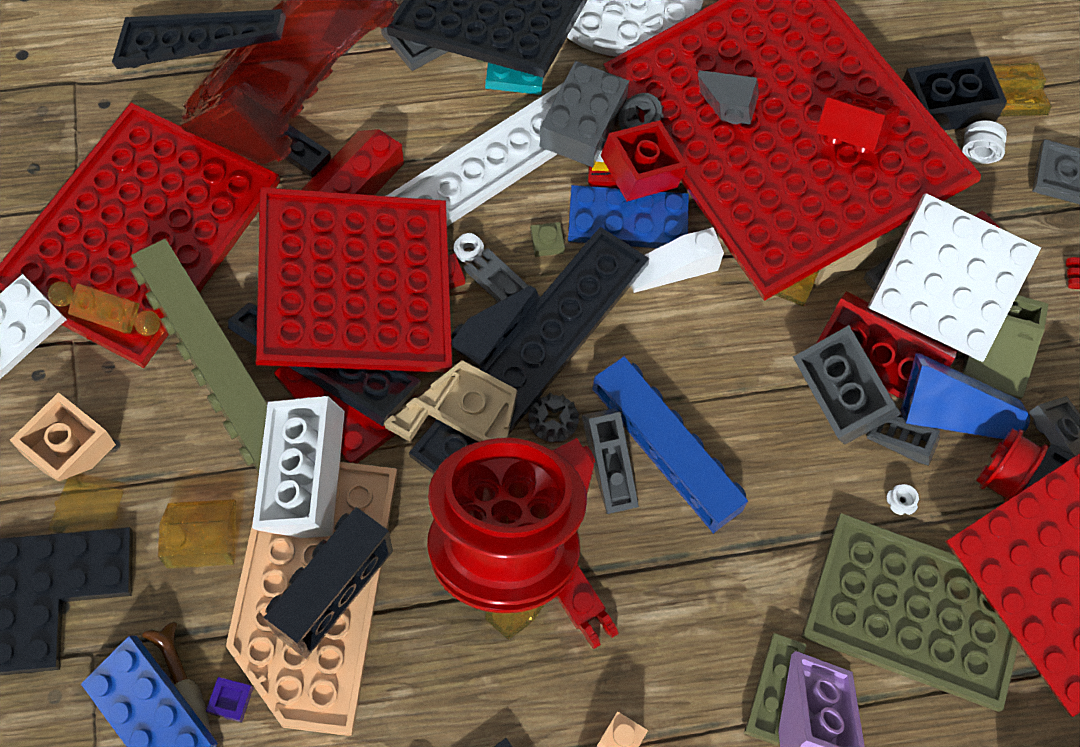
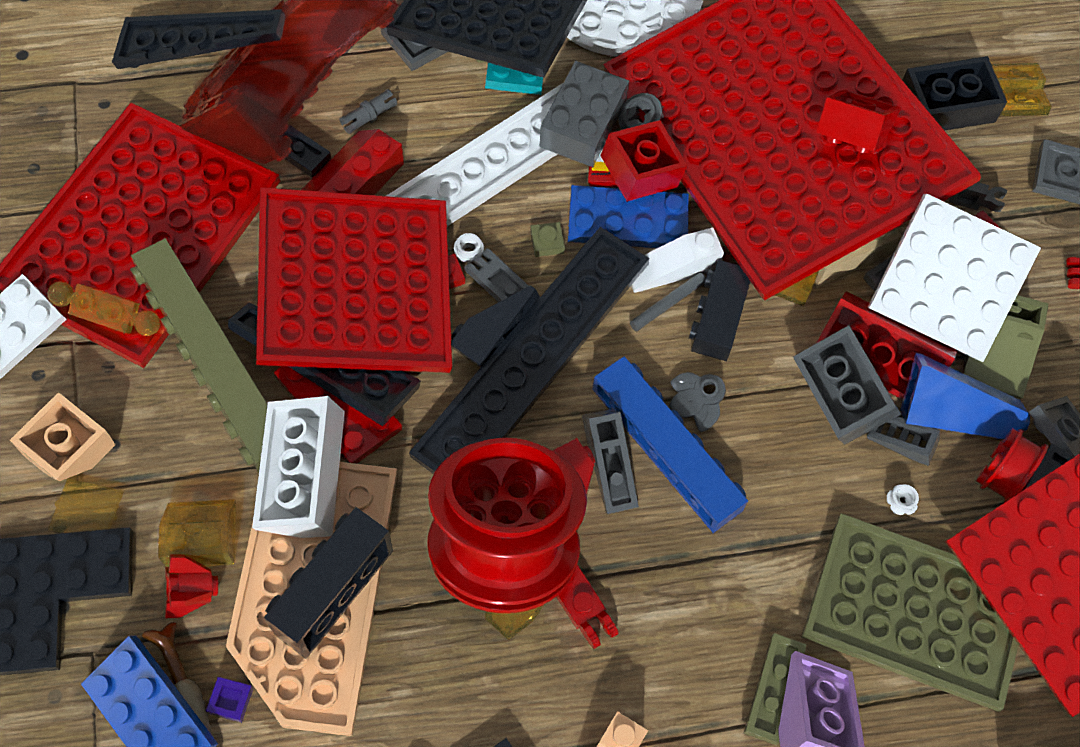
tan wing [384,360,518,442] -> none
dark grey gear [528,392,579,442] -> none
dark grey slope [698,70,759,124] -> none
white wheel [962,121,1007,164] -> none
none -> red brick [165,554,218,619]
none -> dark grey pin [339,89,397,134]
none -> dark grey bar [630,272,706,332]
none -> dark grey plate [669,372,726,432]
none -> black brick [688,260,751,362]
none -> dark grey plate [949,182,1007,212]

